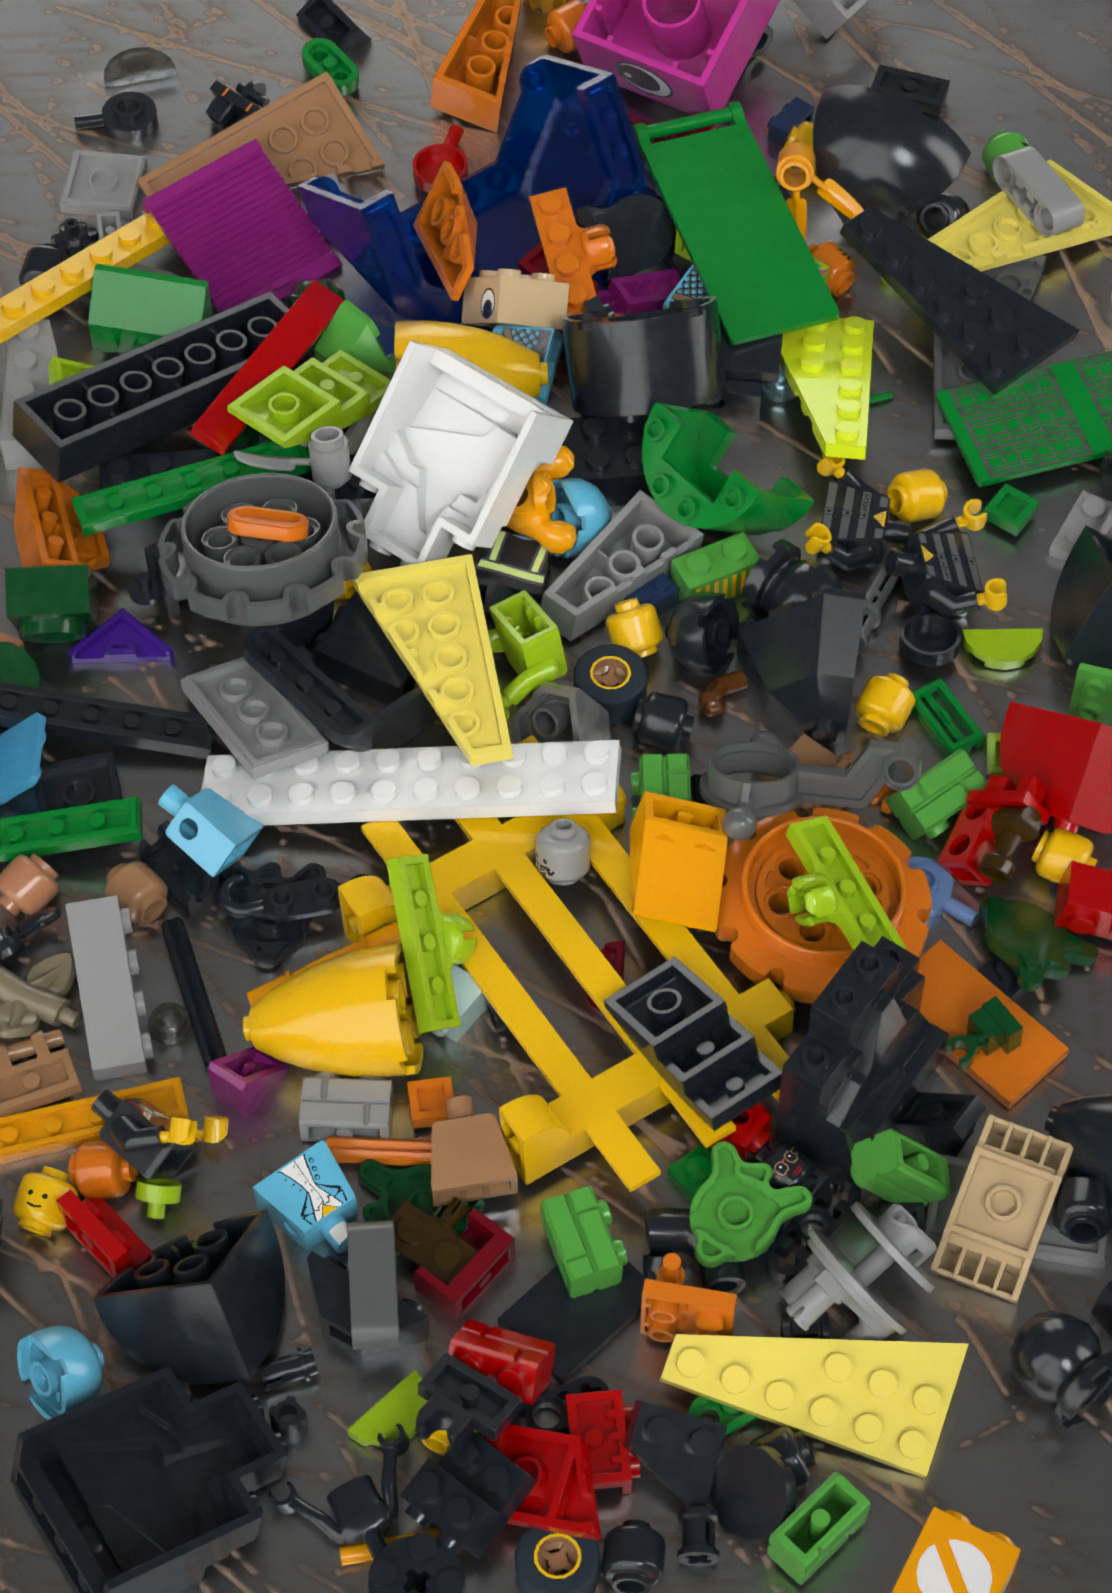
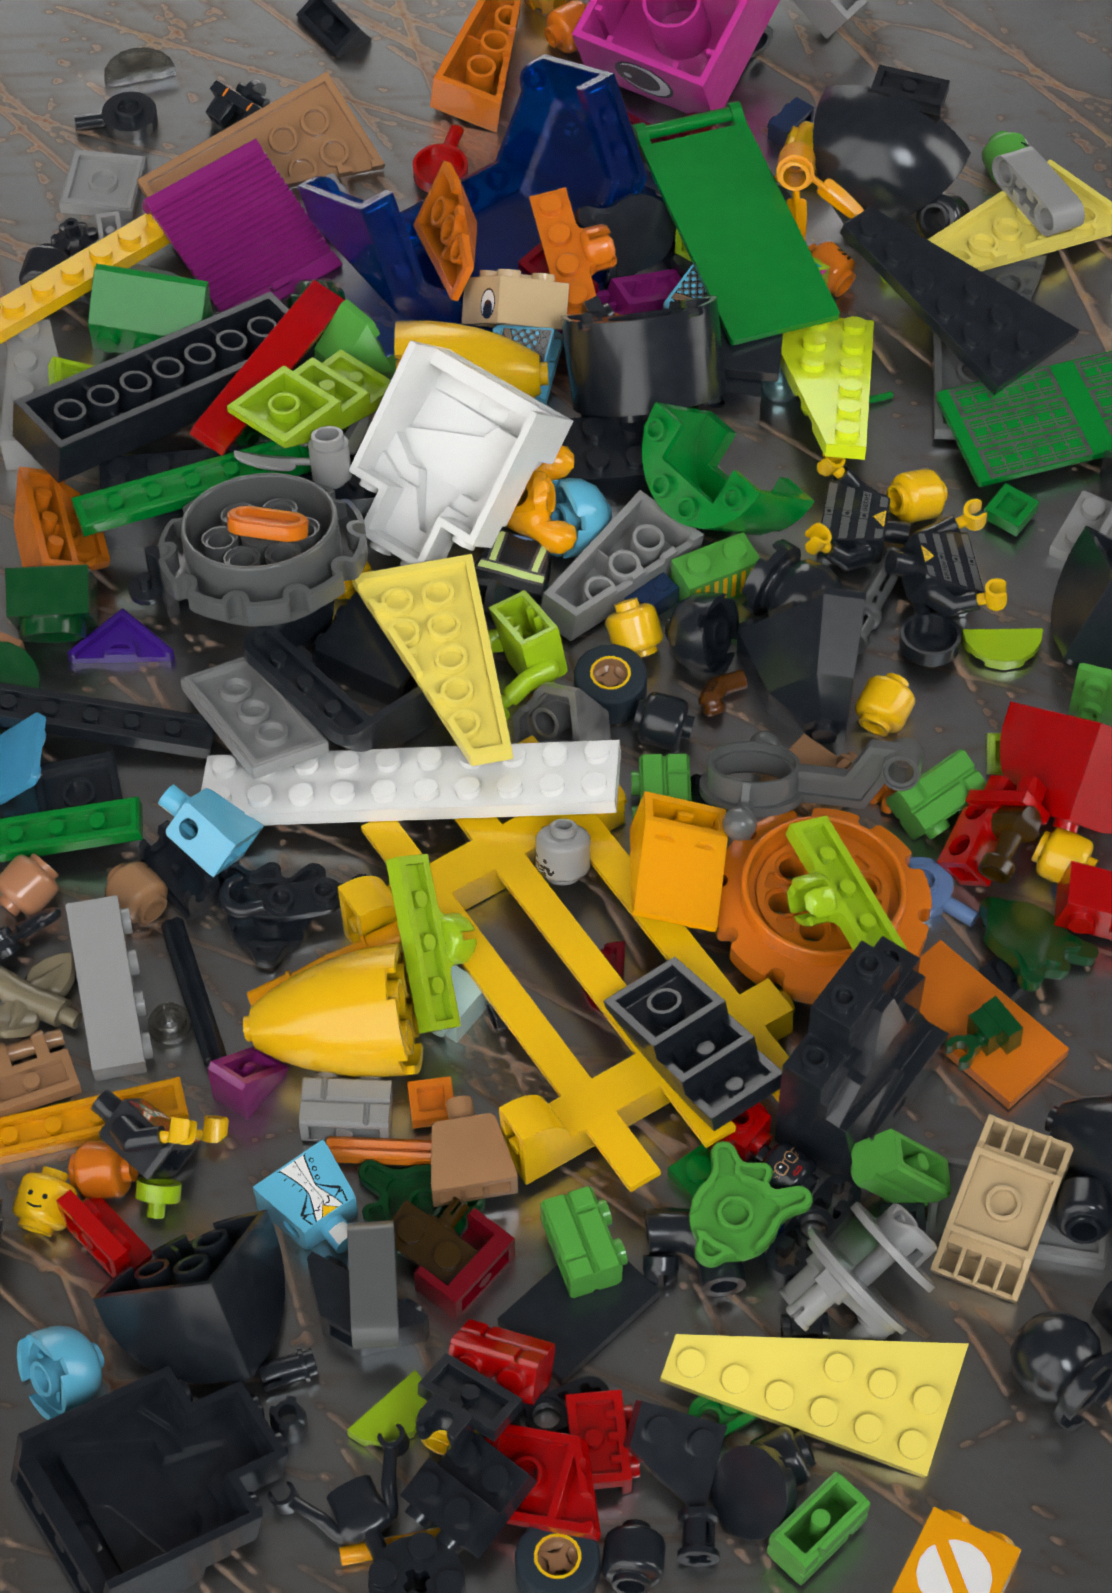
green plate [302,38,359,96] -> none
orange plate [640,1253,737,1342] -> none
black slope [894,1092,987,1157] -> none
green tile [912,678,986,757] -> none

